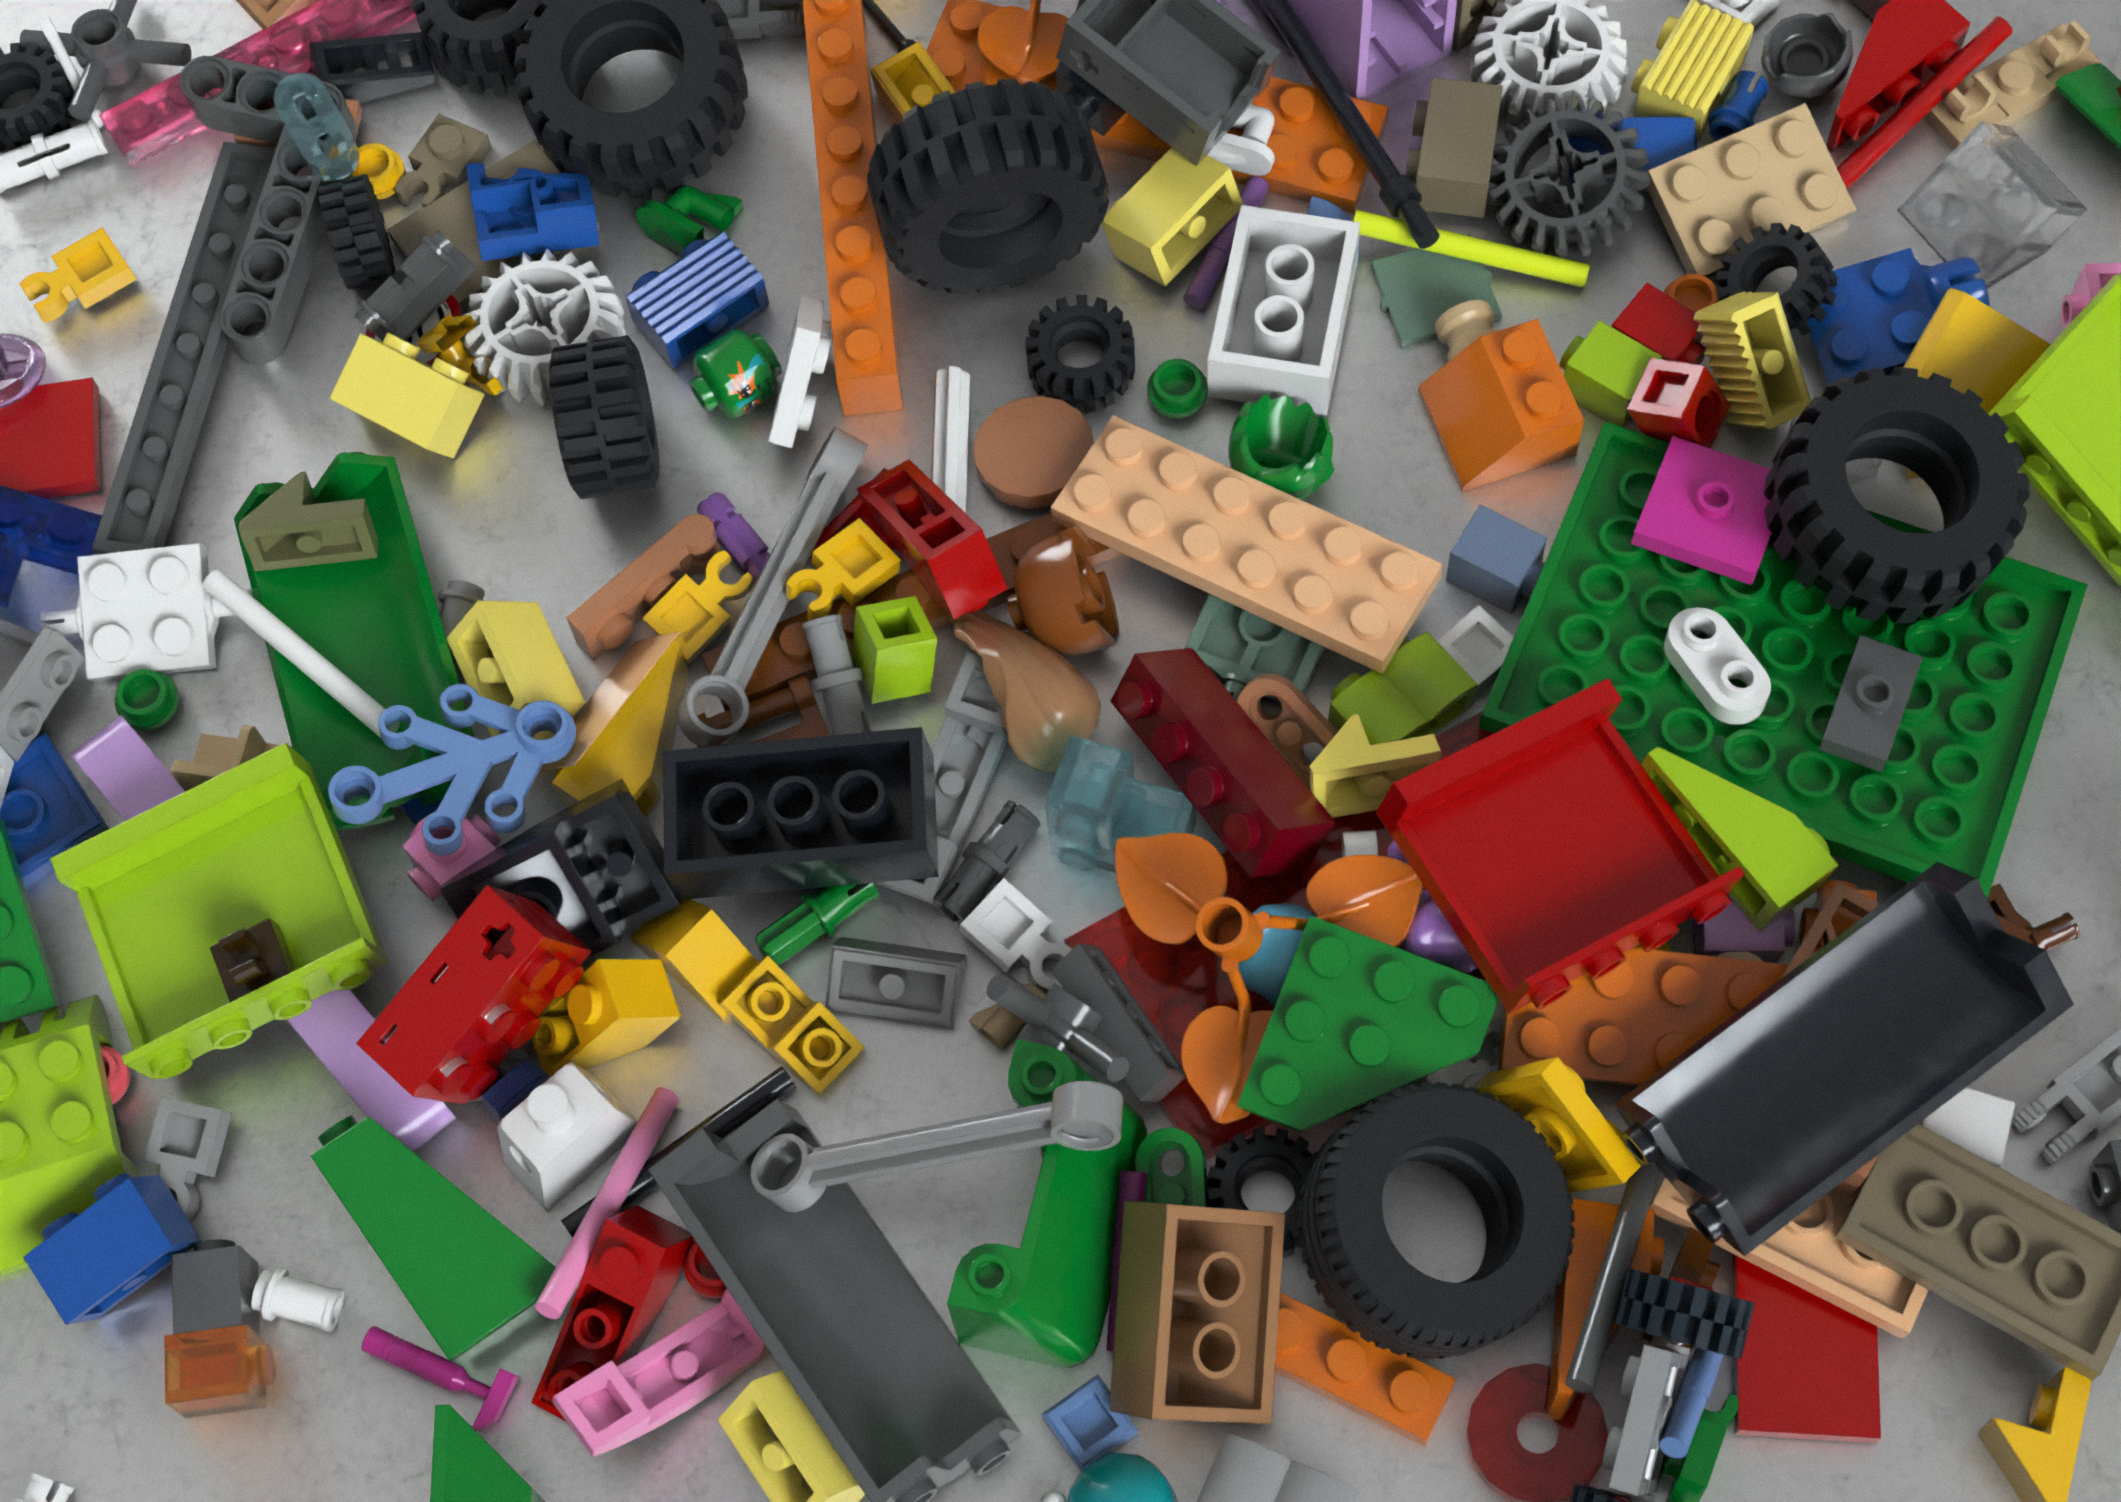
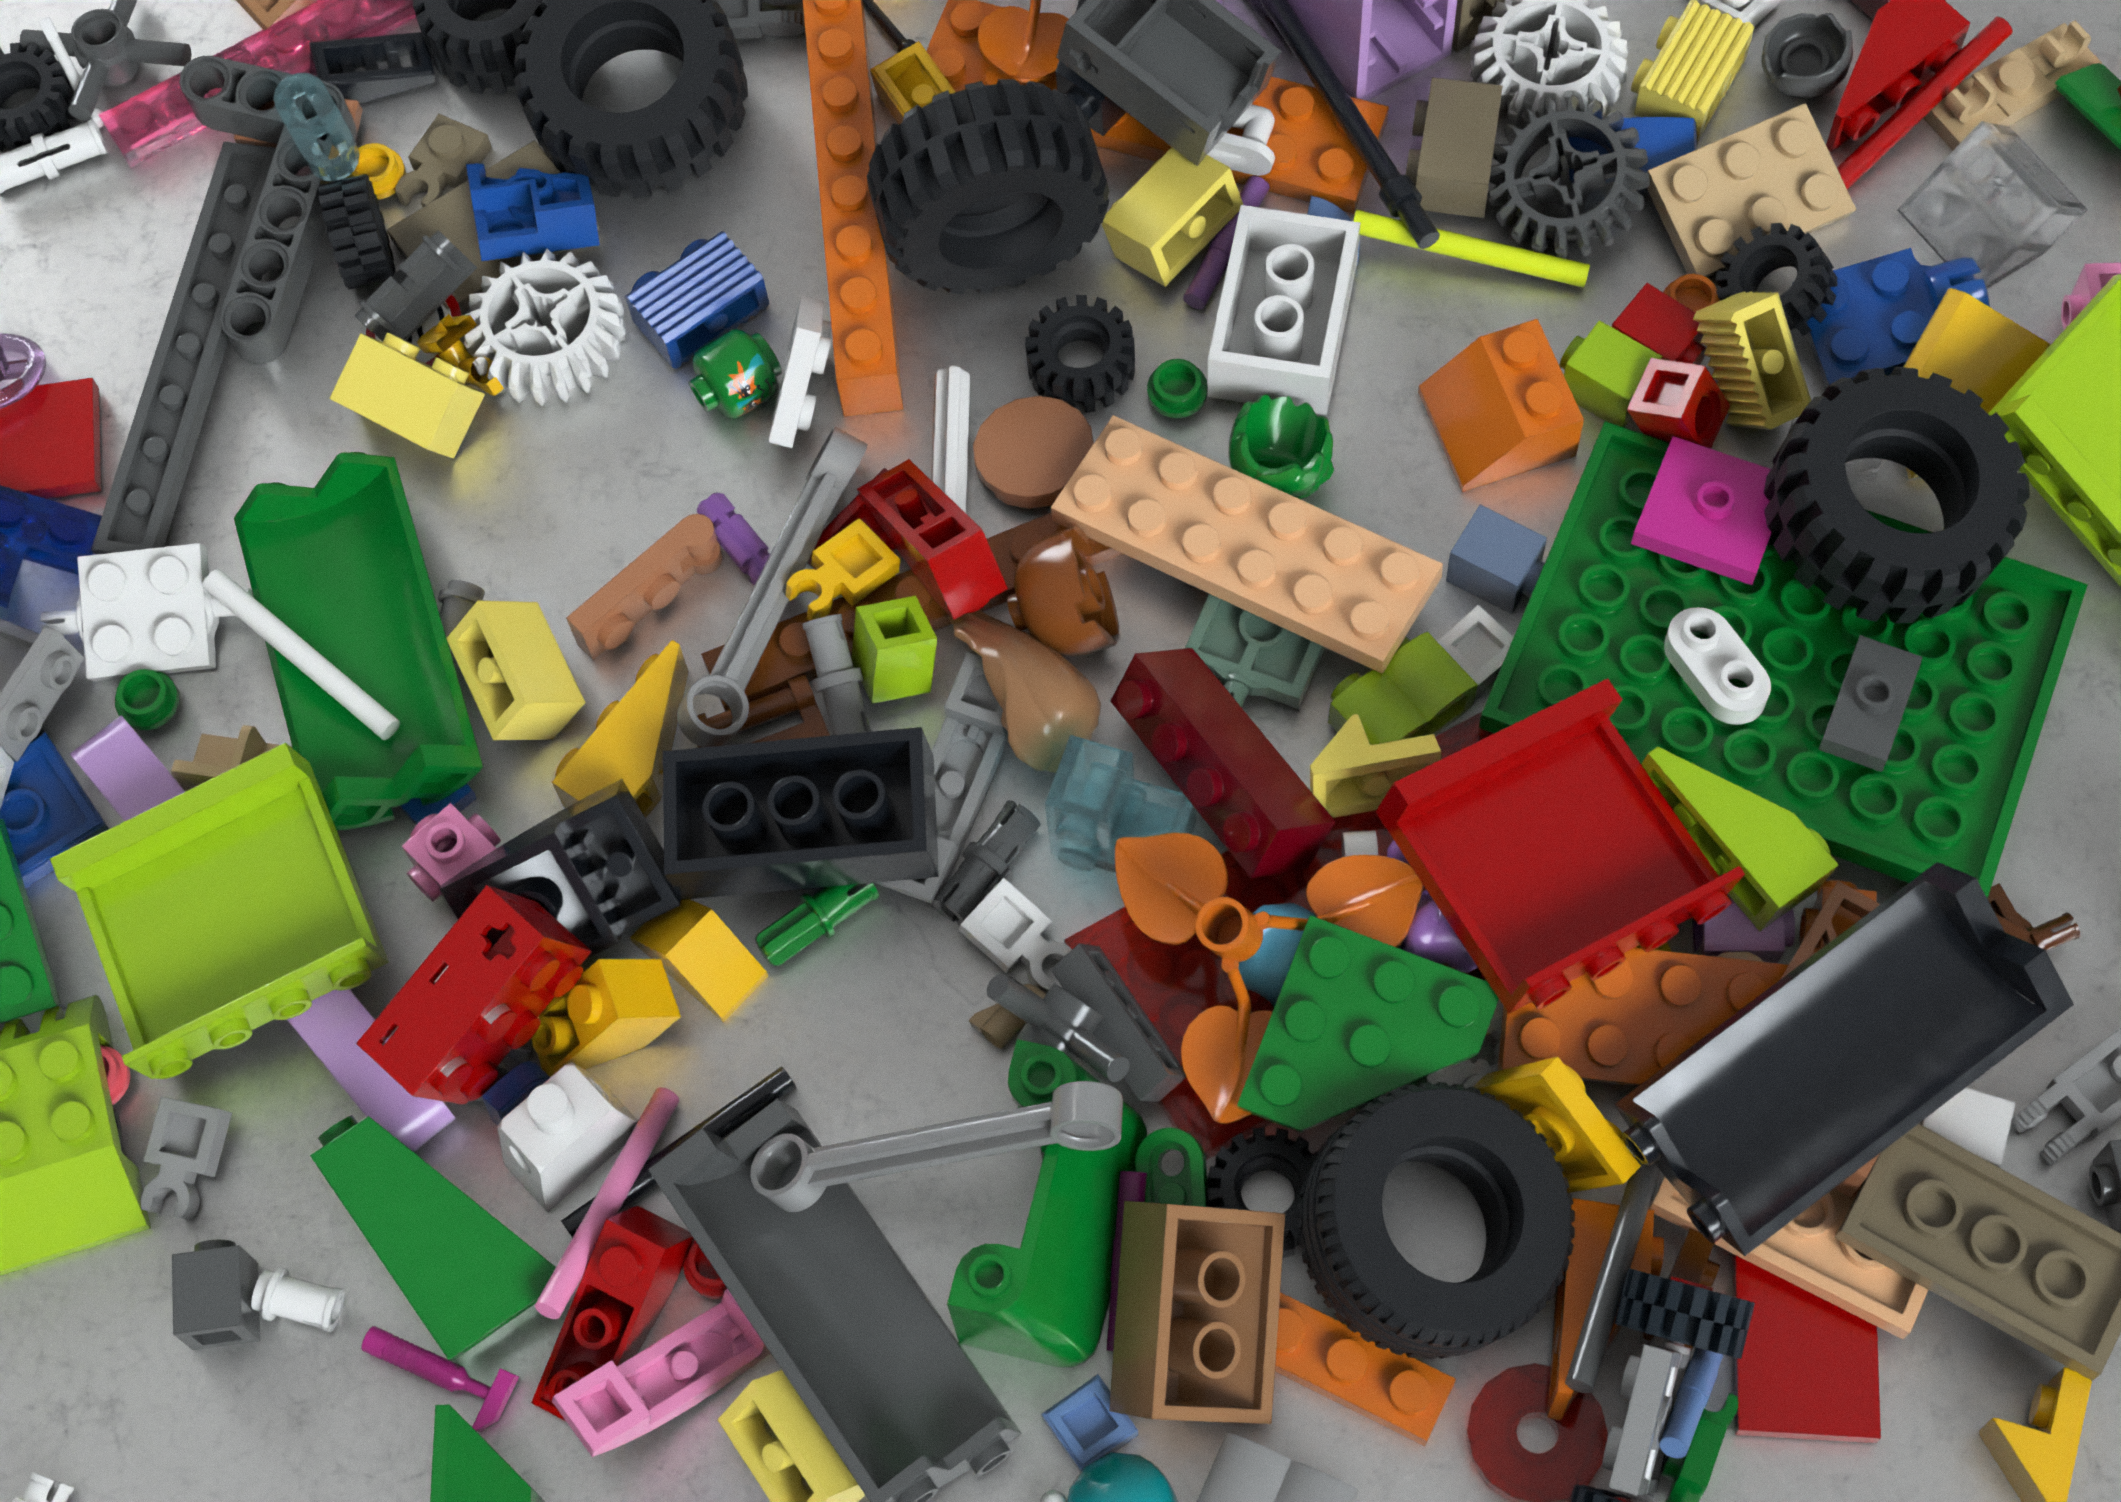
yellow plate [19,227,137,323] -> none
blue brick [23,1173,202,1325] -> none
clear orange brick [164,1325,276,1418] -> none
dark brown tile [209,918,296,1002] -> none
olive slope [239,472,379,572] -> none
medium blue plant [328,684,576,856] -> none
light nougat sticker [540,631,681,771] -> none
black tyre [548,335,660,499] -> none
green piece [636,185,743,255] -> none
yellow plate [642,550,755,664] -> none
yellow slope [718,956,865,1095] -> none
light grey slope [825,937,967,1027] -> none
nougat plate [1237,674,1338,789] -> none
sand green piece [1370,234,1502,348] -> none
tan wheel [1434,300,1497,362] -> none
blue pin [1708,70,1769,141] -> none

